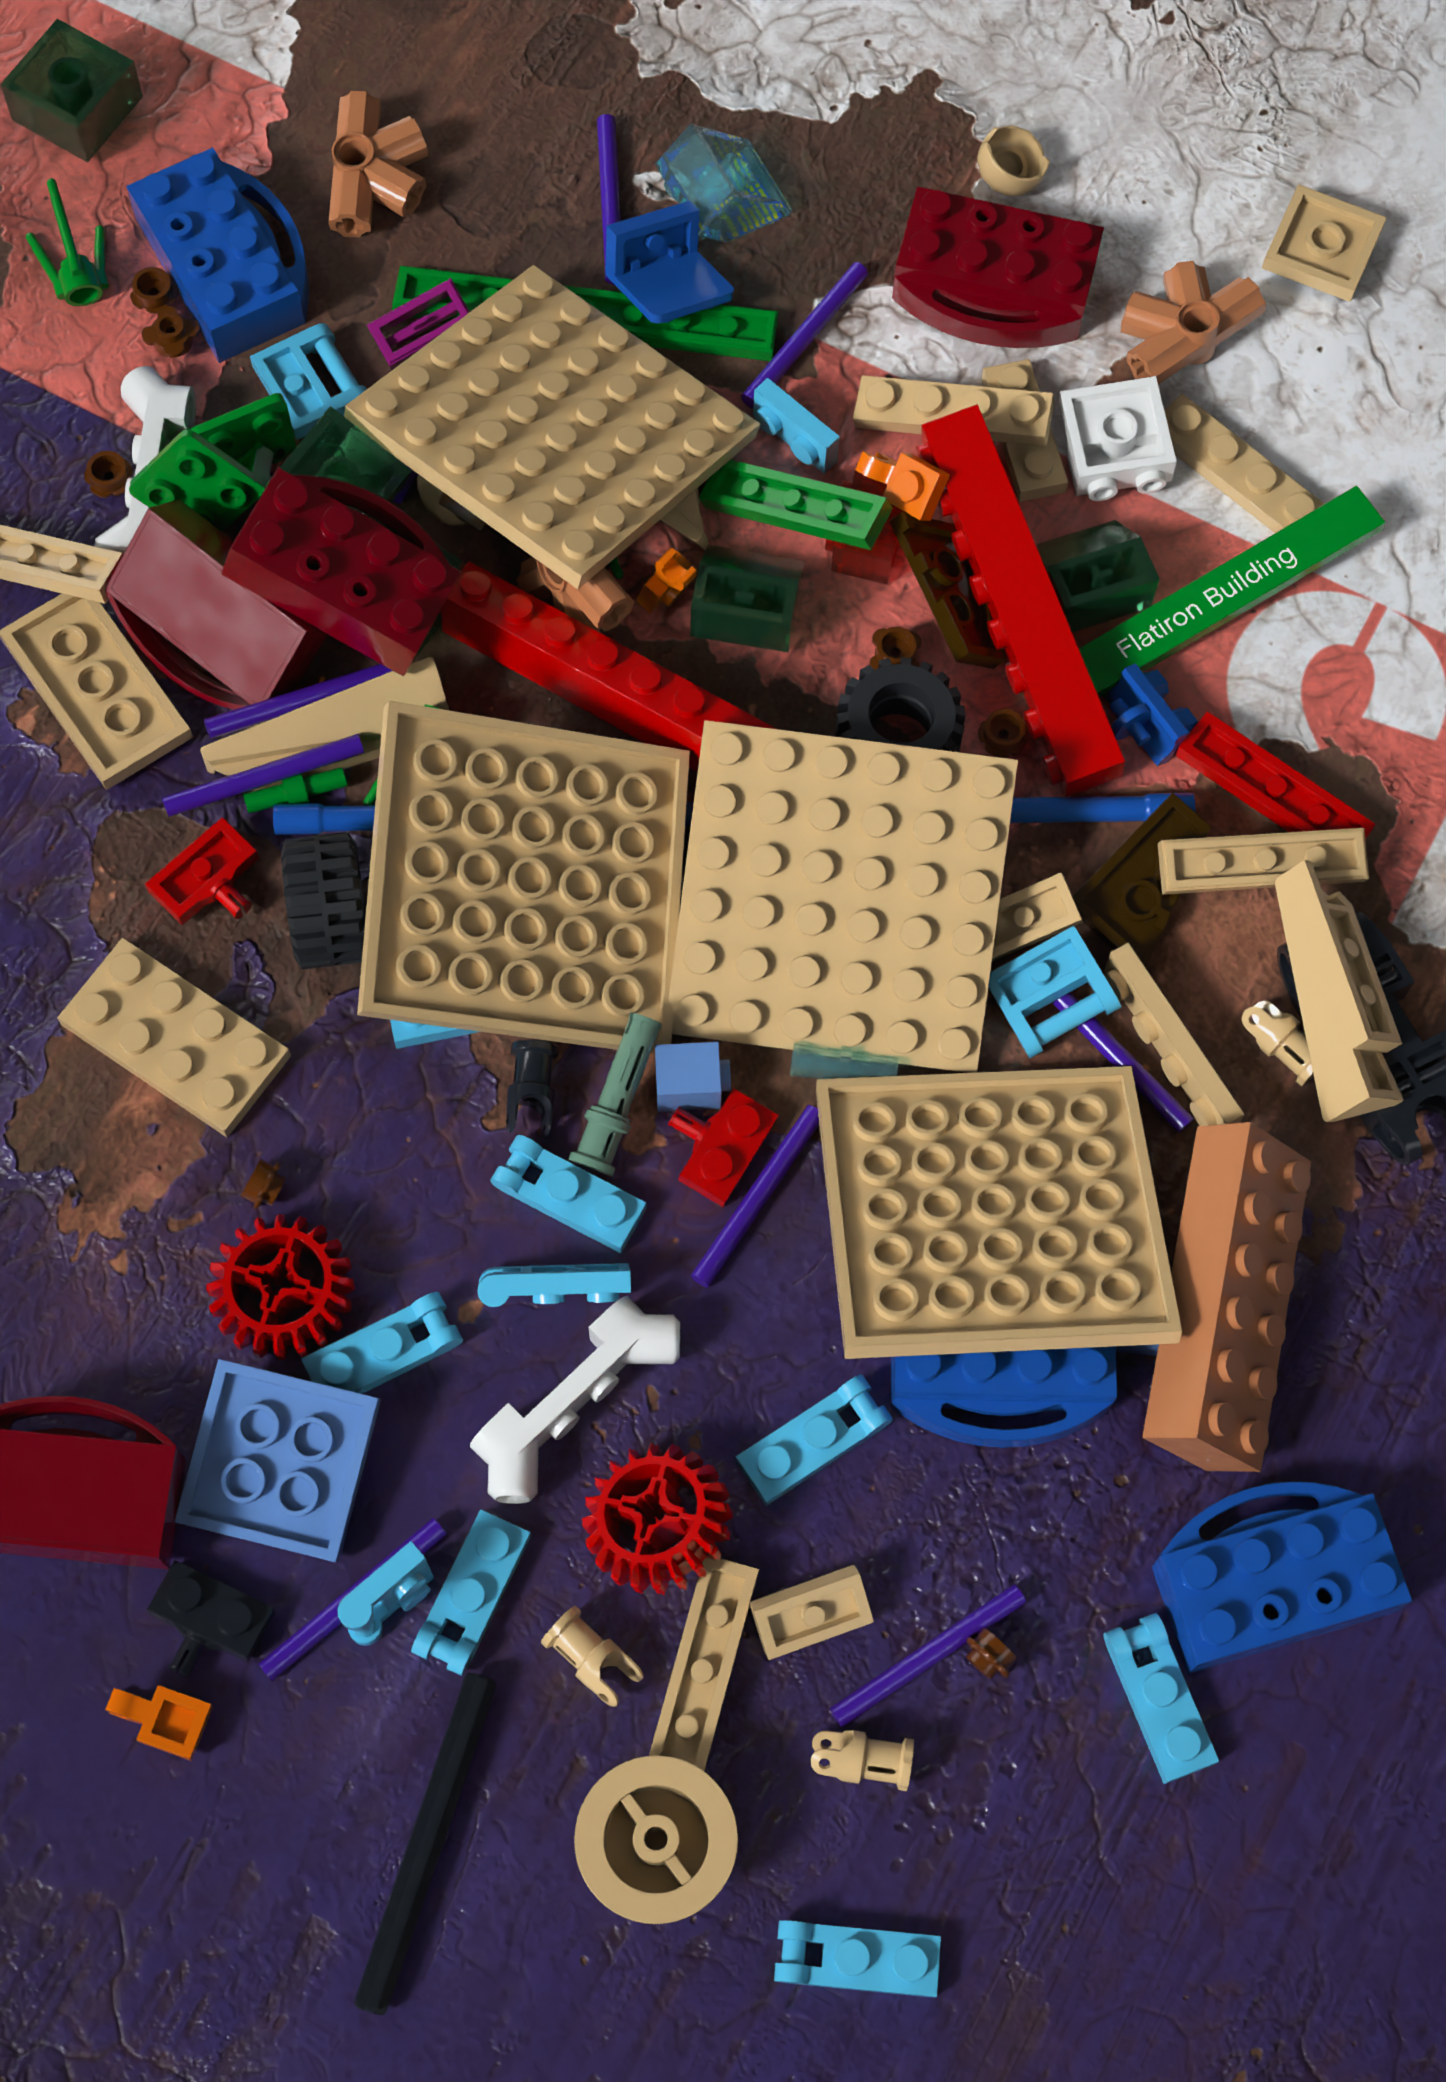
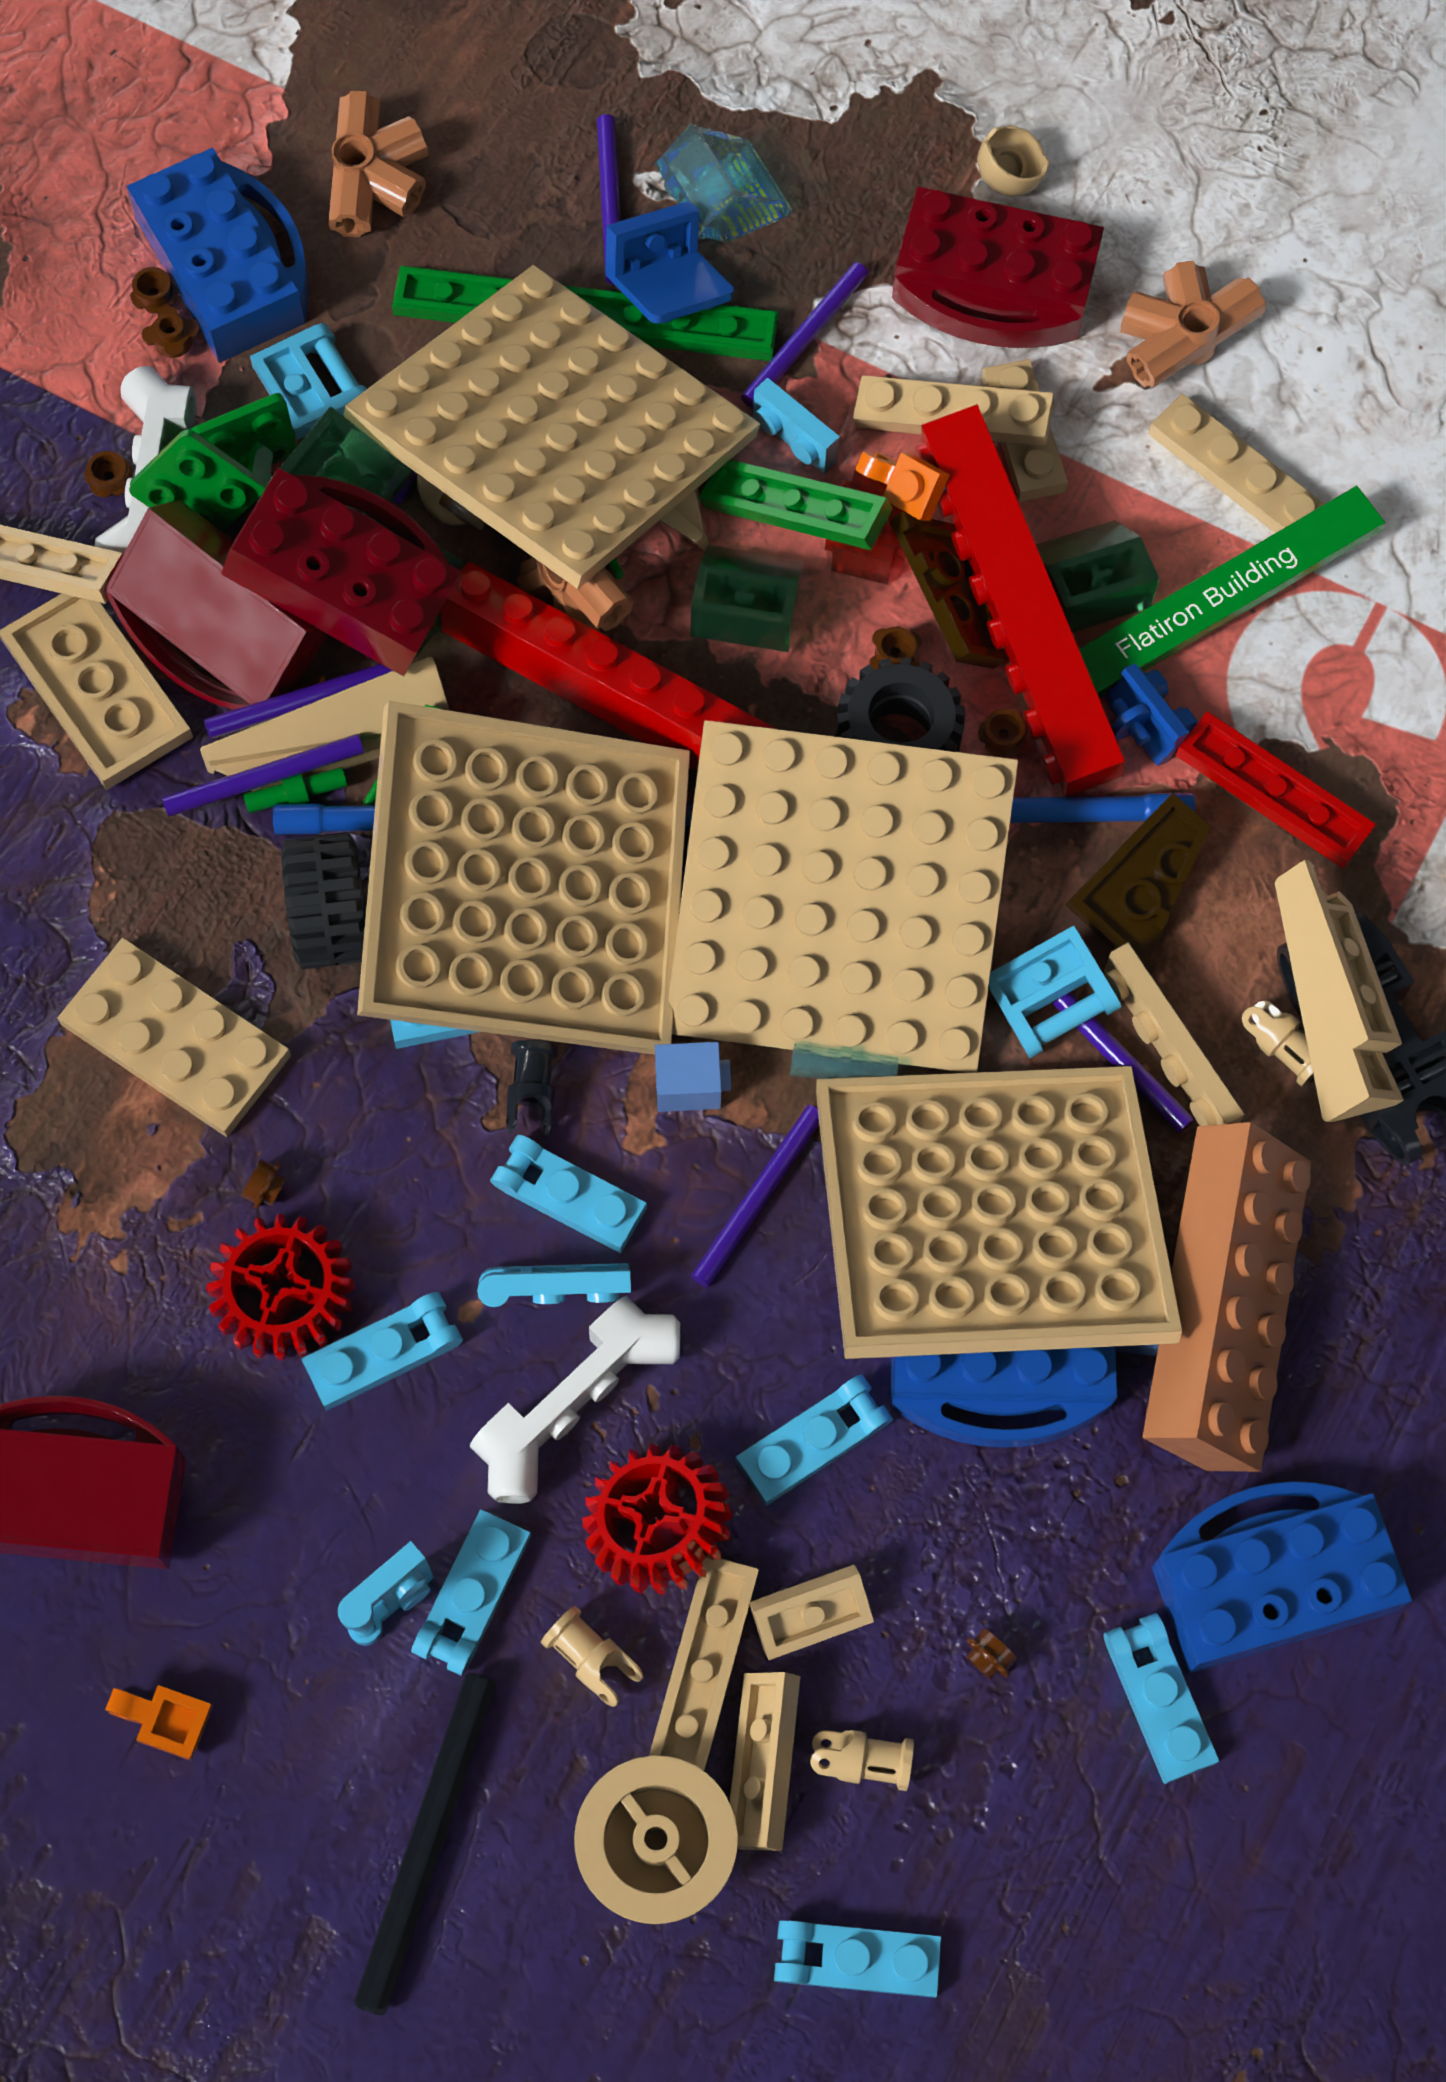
clear green brick [0,18,143,163] -> none
green plant [26,178,109,307] -> none
red plate [145,817,259,926] -> none
black plate [147,1560,275,1678] -> none
medium blue plate [175,1359,381,1562] -> none
dark purple bar [258,1518,447,1681] -> none
magenta tile [367,278,470,371] -> none
sand green pin [568,1012,662,1176] -> none
orange plate [636,548,697,614] -> none
red plate [668,1088,779,1207] -> none
dark purple bar [829,1584,1026,1727] -> none
tan plate [992,872,1083,962] -> none
white plate [1058,376,1177,501] -> none
tan tile [1158,828,1369,895] -> none
tan plate [1262,184,1387,302] -> none
none -> tan plate [730,1672,801,1851]

